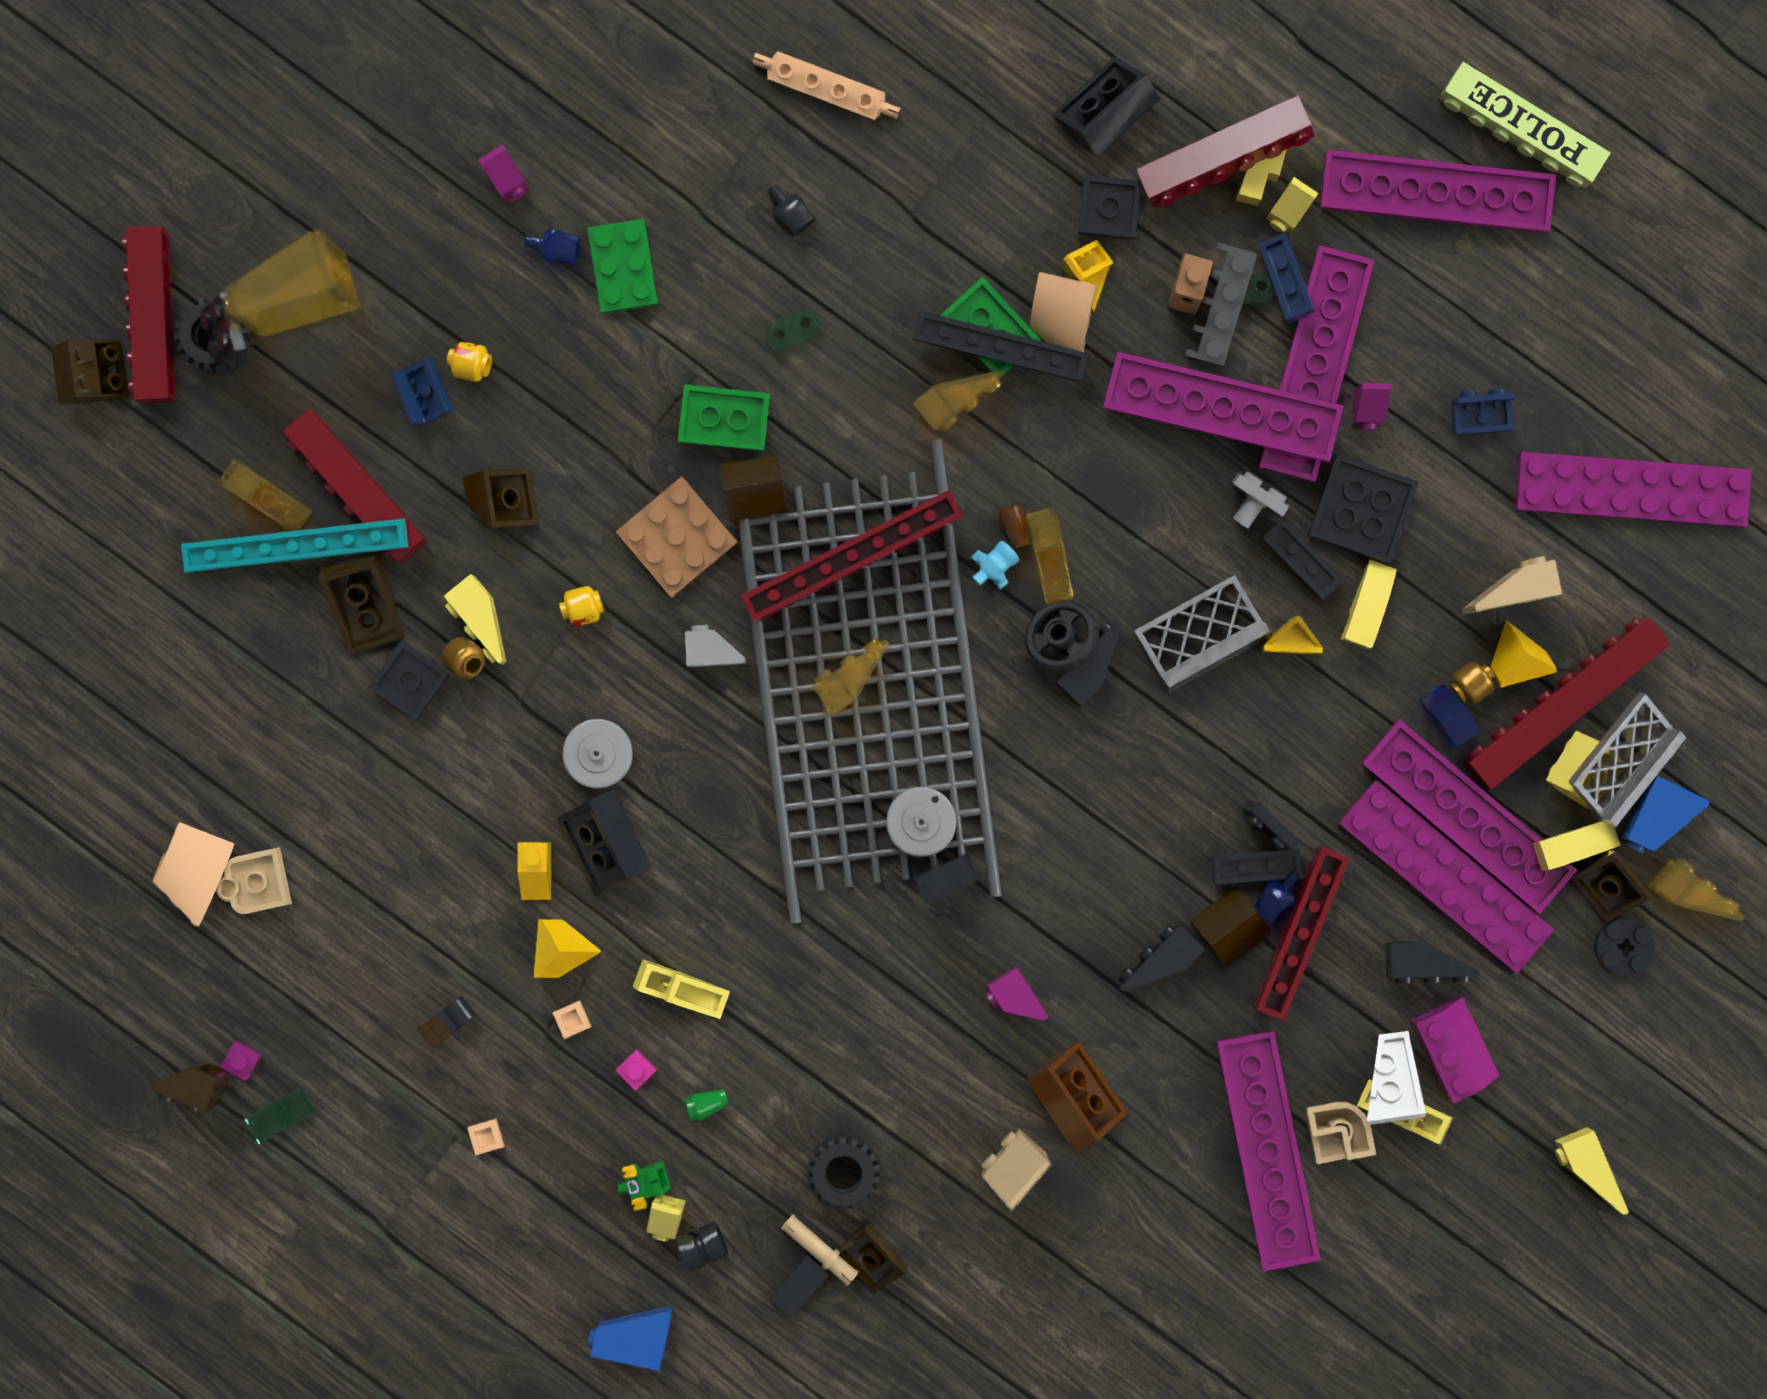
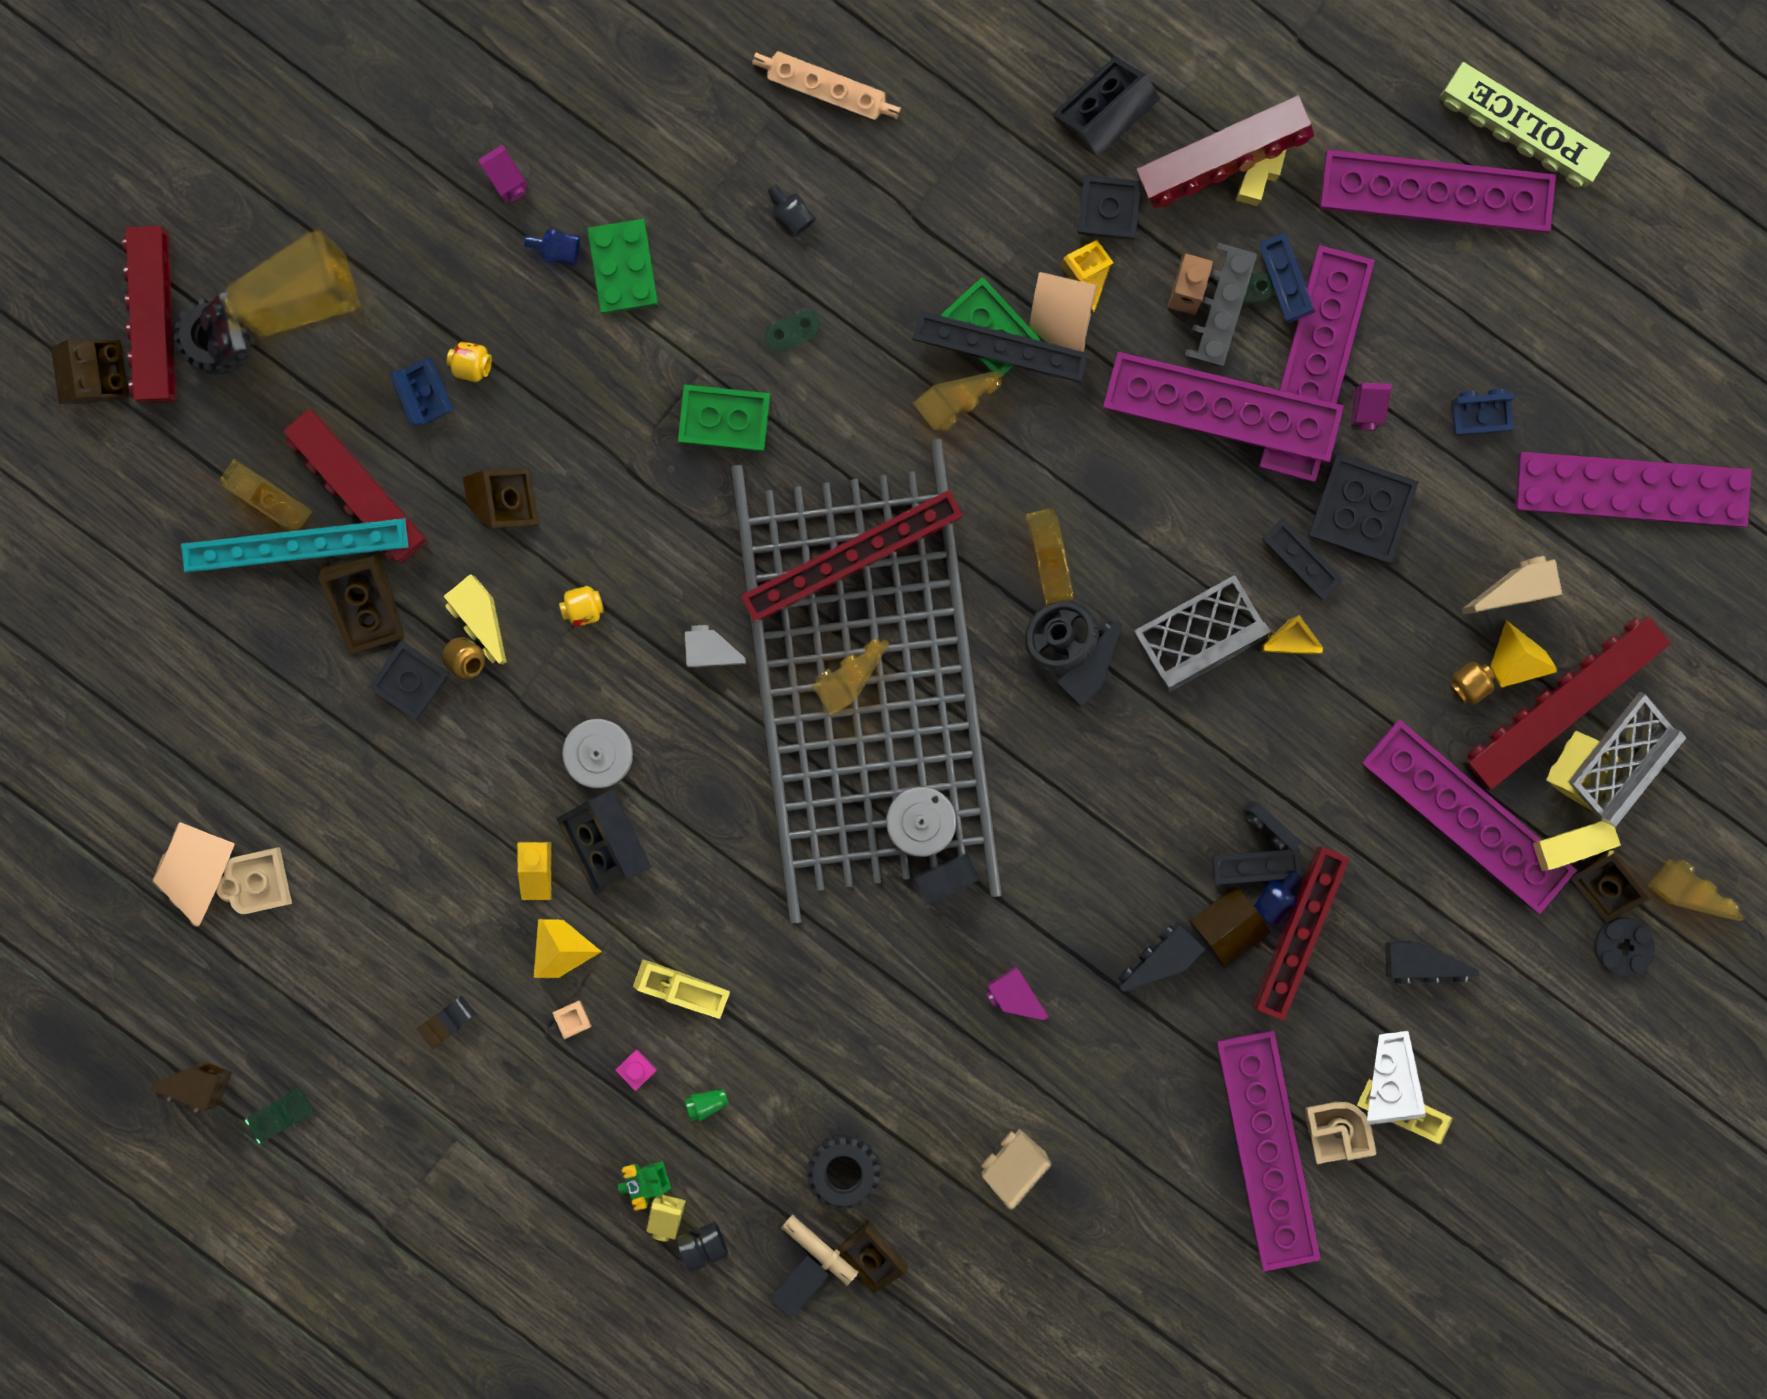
magenta plate [221,1041,262,1081] -> none
light nougat tile [467,1118,505,1156] -> none
blue slope [587,1306,673,1371] -> none
medium nougat plate [616,476,738,598] -> none
dark brown slope [721,455,787,522] -> none
medium azure piece [971,540,1019,590] -> none
reddish brown cone [998,504,1029,549] -> none
reddish brown slope [1026,1041,1128,1152] -> none
light grey plate [1232,472,1289,528] -> none
light yellow slope [1266,177,1318,234] -> none
magenta plate [1338,779,1554,974] -> none
light yellow slope [1341,559,1397,650] -> none
magenta slope [1409,996,1500,1104] -> none
clear blue slope [1418,684,1482,748] -> none
light yellow slope [1555,1127,1629,1215] -> none
blue slope [1620,776,1710,854] -> none

